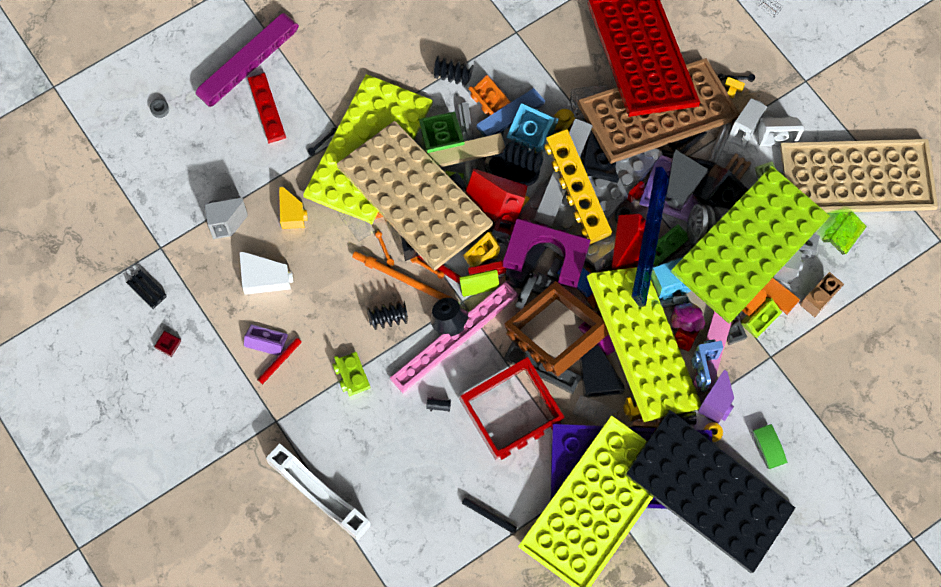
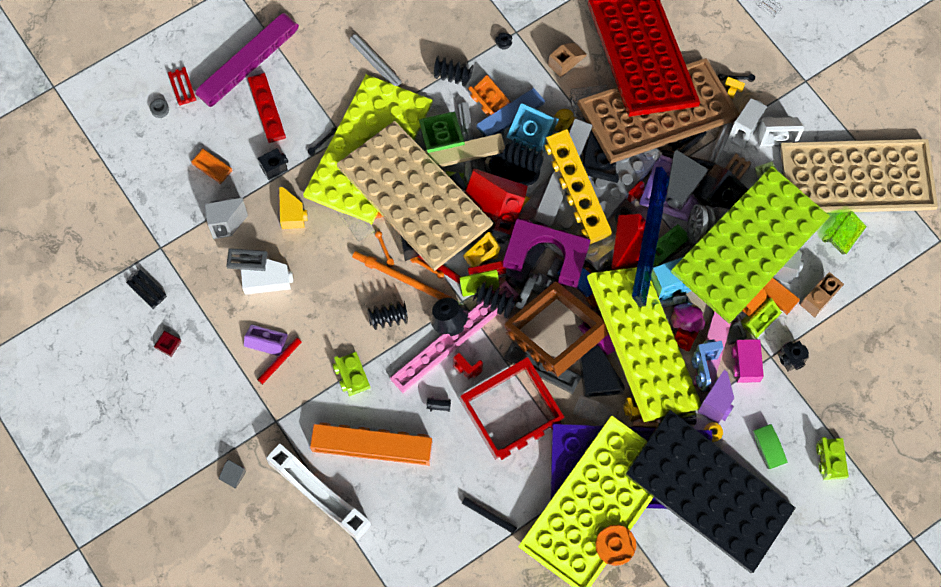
light grey bracket [799,234,820,259] -> none
none -> red tile [168,67,197,106]
none -> orange tile [191,148,232,184]
none -> dark grey slope [219,460,246,489]
none -> dark grey tile [226,248,268,271]
none -> black brick [257,148,288,180]
none -> orange brick [310,422,433,466]
none -> light grey axle [350,34,401,87]
none -> red bracket [453,353,483,380]
none -> black piece [473,280,516,318]
none -> black plate [495,32,513,50]
none -> medium nougat slope [548,42,587,78]
none -> orange tile [595,525,636,566]
none -> dark pink brick [731,339,764,383]
none -> black brick [778,340,809,372]
none -> lime bracket [816,437,849,480]

